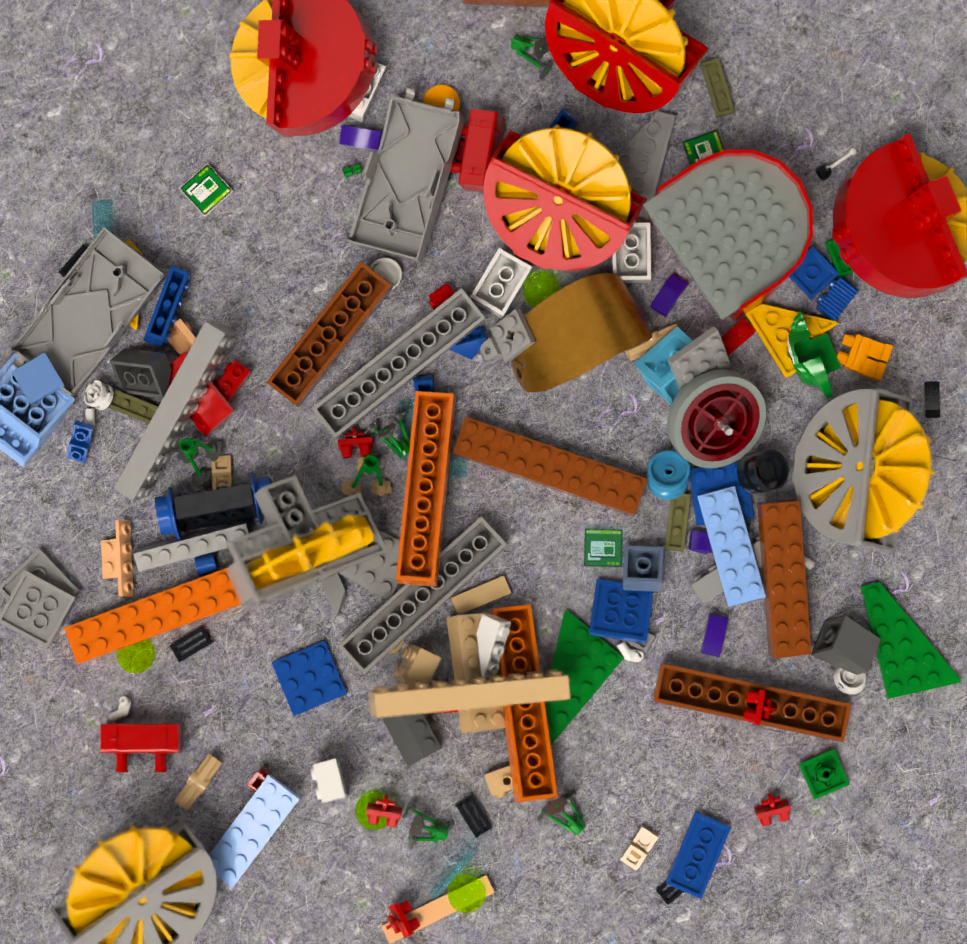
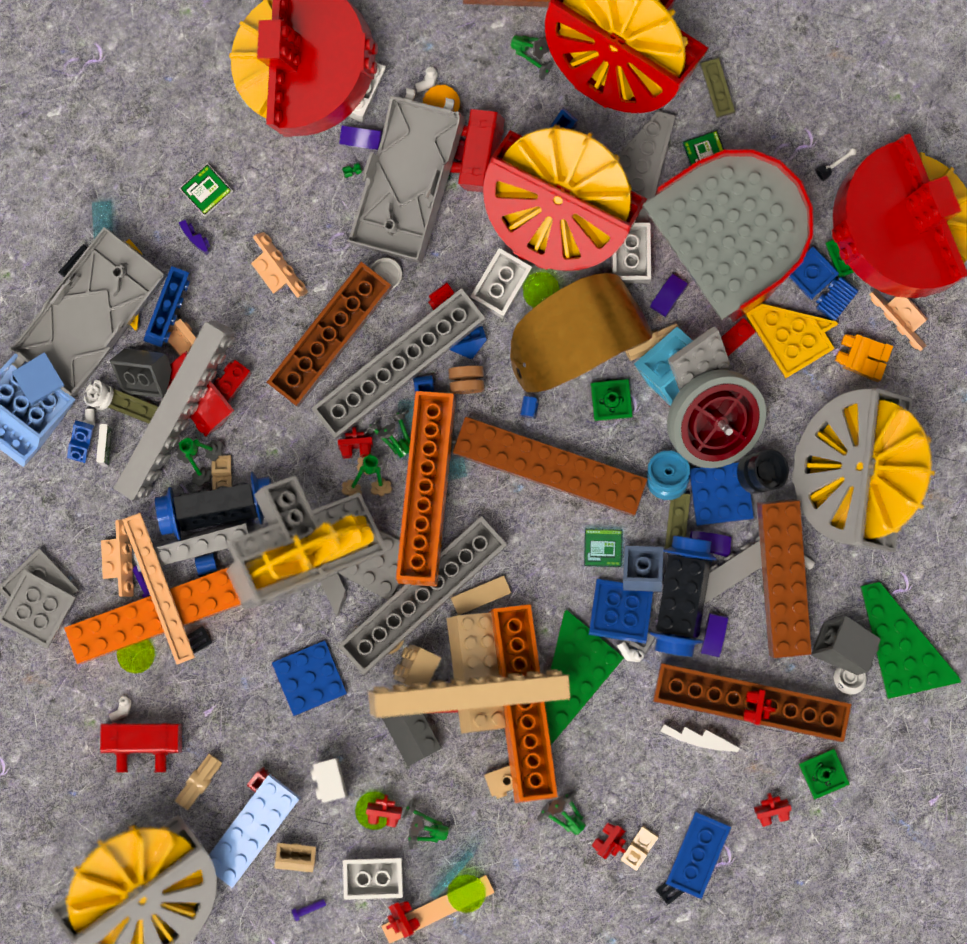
black tile [456,795,492,838] -> none
white slope [477,614,511,678] -> none
light grey plate [480,309,536,362] -> none
light blue plate [697,486,766,608] -> none
green animal [787,310,841,399] -> none
black sticker [924,381,940,418] -> none
none -> white tile [96,424,112,466]
none -> light nougat tile [122,513,195,665]
none -> dark purple piece [133,566,151,598]
none -> dark purple slope [178,220,211,255]
none -> light nougat bracket [251,232,308,298]
none -> tan brick [274,843,316,873]
none -> dark purple piece [291,899,326,922]
none -> white brick [343,857,403,900]
none -> white arm [415,67,438,93]
none -> medium nougat wheel [448,366,485,394]
none -> blue brick [520,396,539,419]
none -> green plate [590,379,633,422]
none -> red hips [592,823,626,860]
none -> black brick [649,535,717,657]
none -> white slope [660,724,740,752]
none -> light nougat bracket [869,289,928,351]

